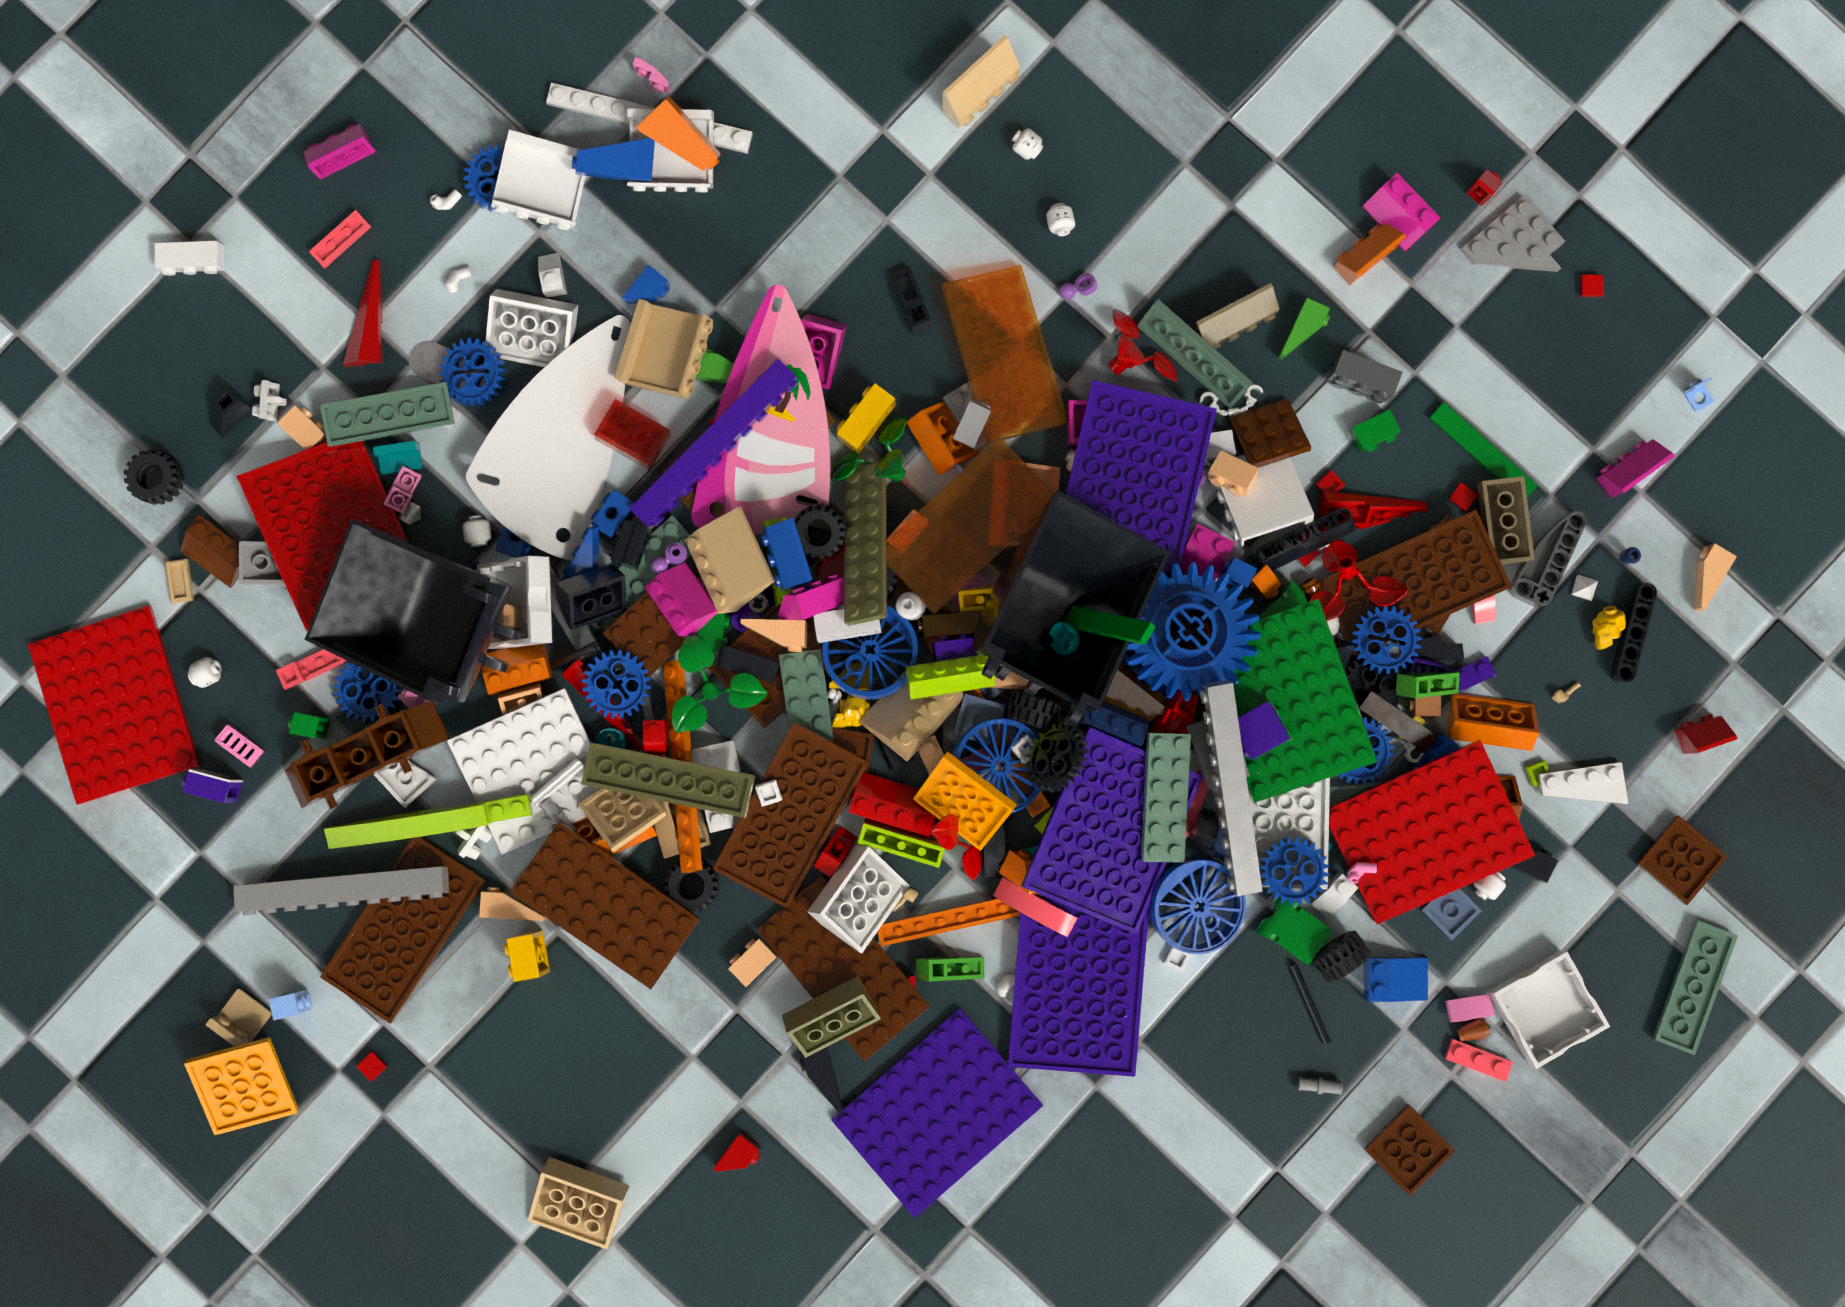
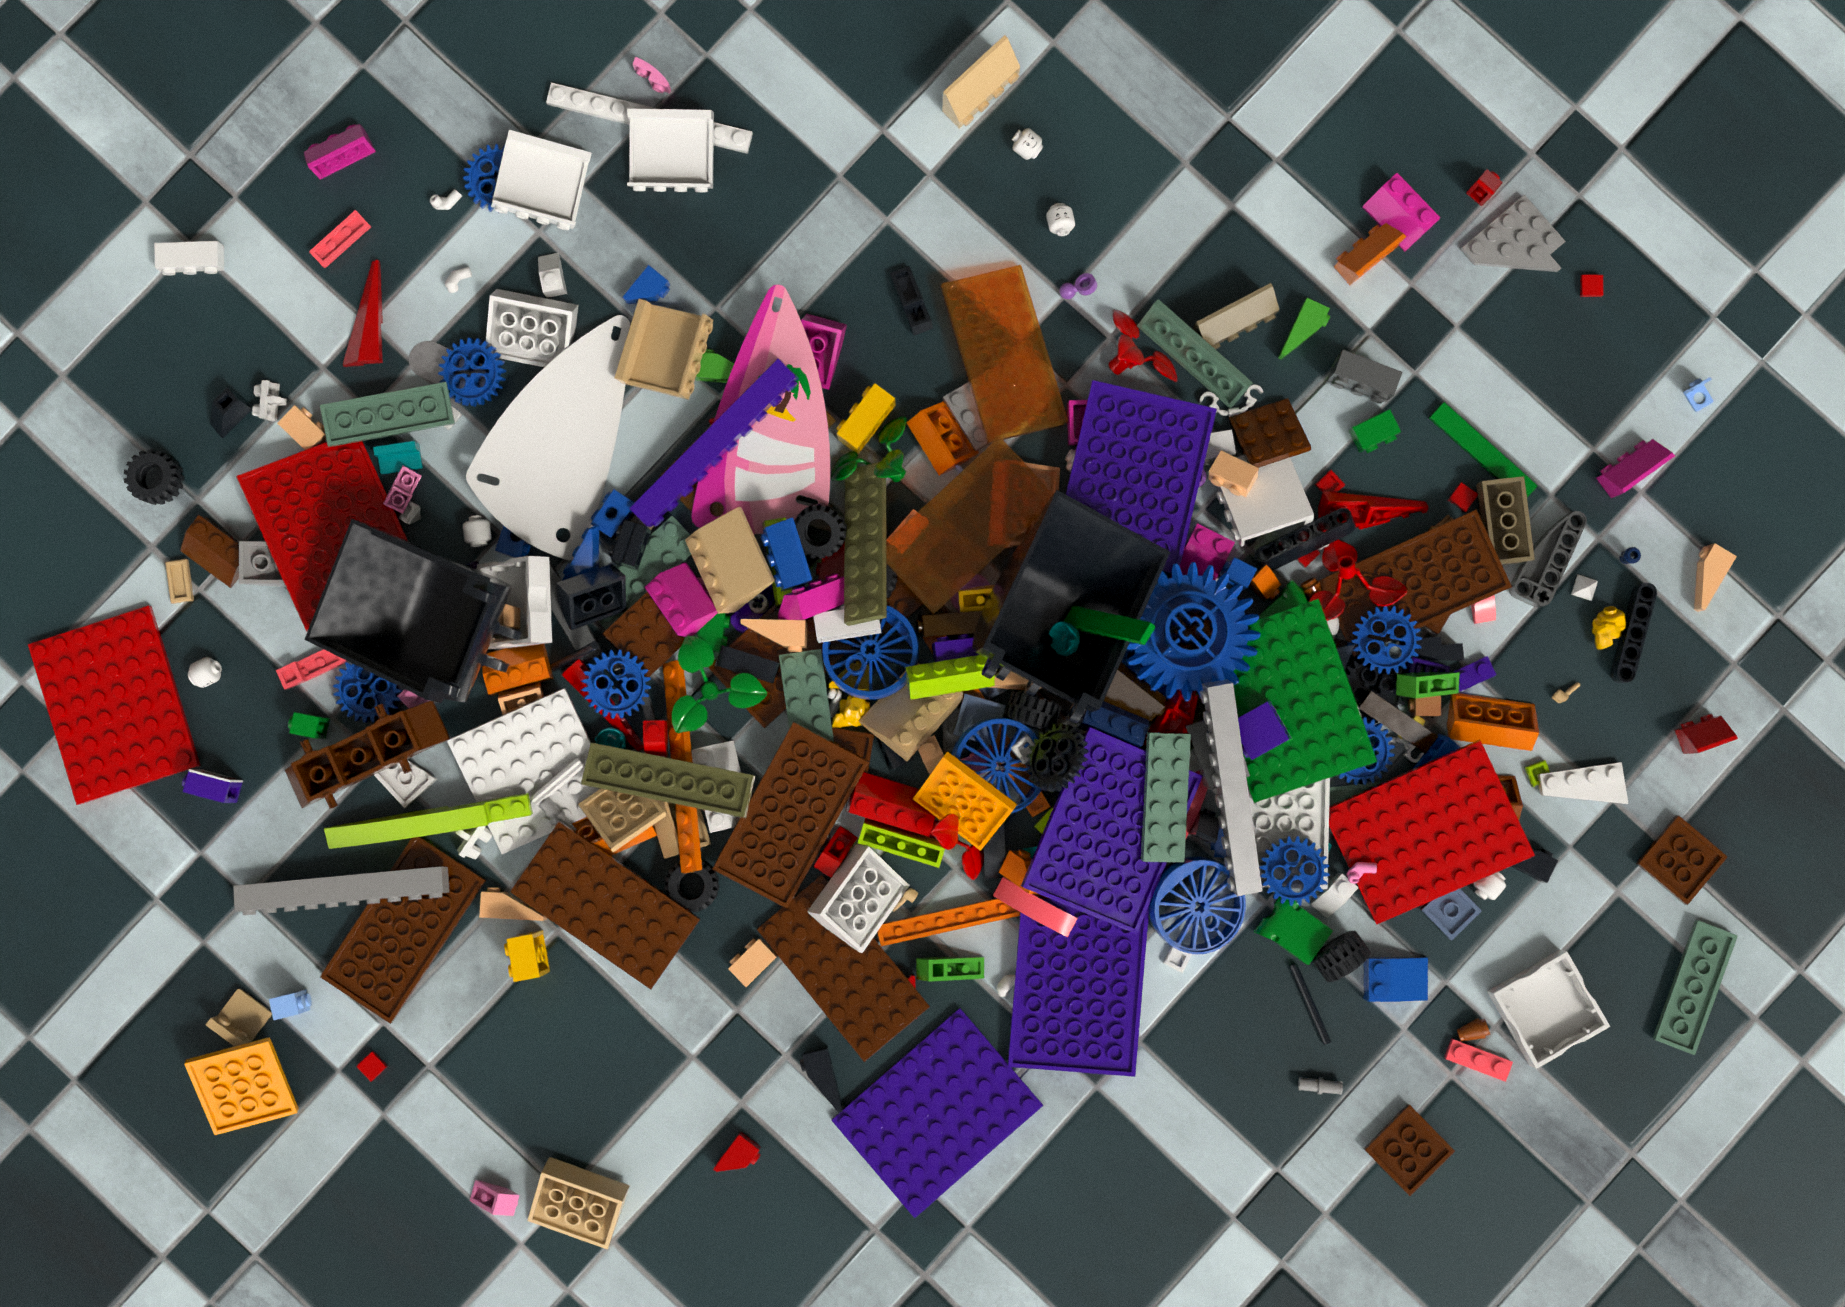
bright pink slope [214,724,264,767] -> none
blue slope [572,138,655,183] -> none
clear red brick [594,399,671,471] -> none
orange slope [636,96,721,171] -> none
medium lavender plate [651,543,687,573] -> none
white tile [755,779,782,807] -> none
olive slope [782,976,881,1057] -> none
white head [896,592,926,620] -> none
light grey hinge [953,397,992,448] -> none
bright pink slope [1445,994,1495,1022] -> none
none -> bright pink slope [469,1180,519,1216]

